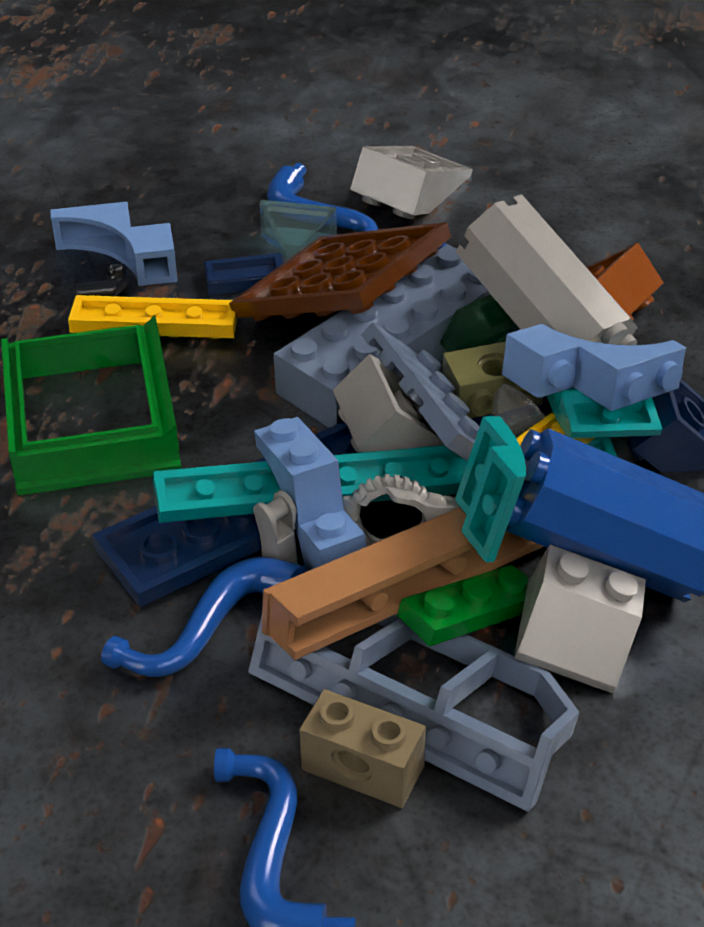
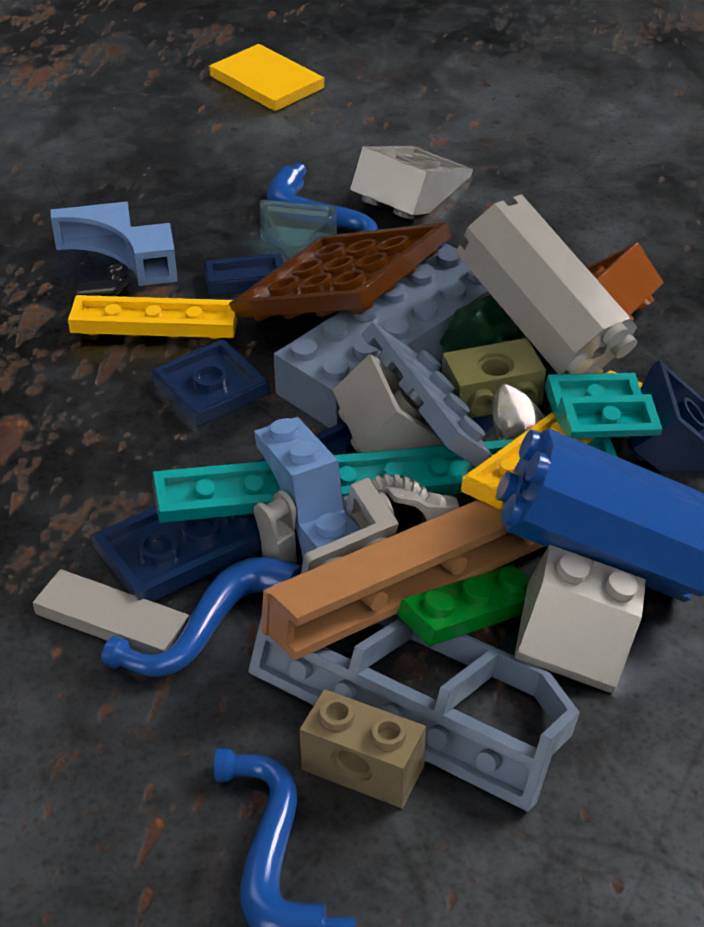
green piece [1,315,182,496] -> none
teal slope [455,416,526,563] -> none
medium blue arch [502,324,686,411] -> none
none -> light grey tile [33,569,190,655]
none -> dark blue tile [151,339,270,427]
none -> yellow tile [209,44,324,112]
none -> light grey bracket [301,478,399,574]

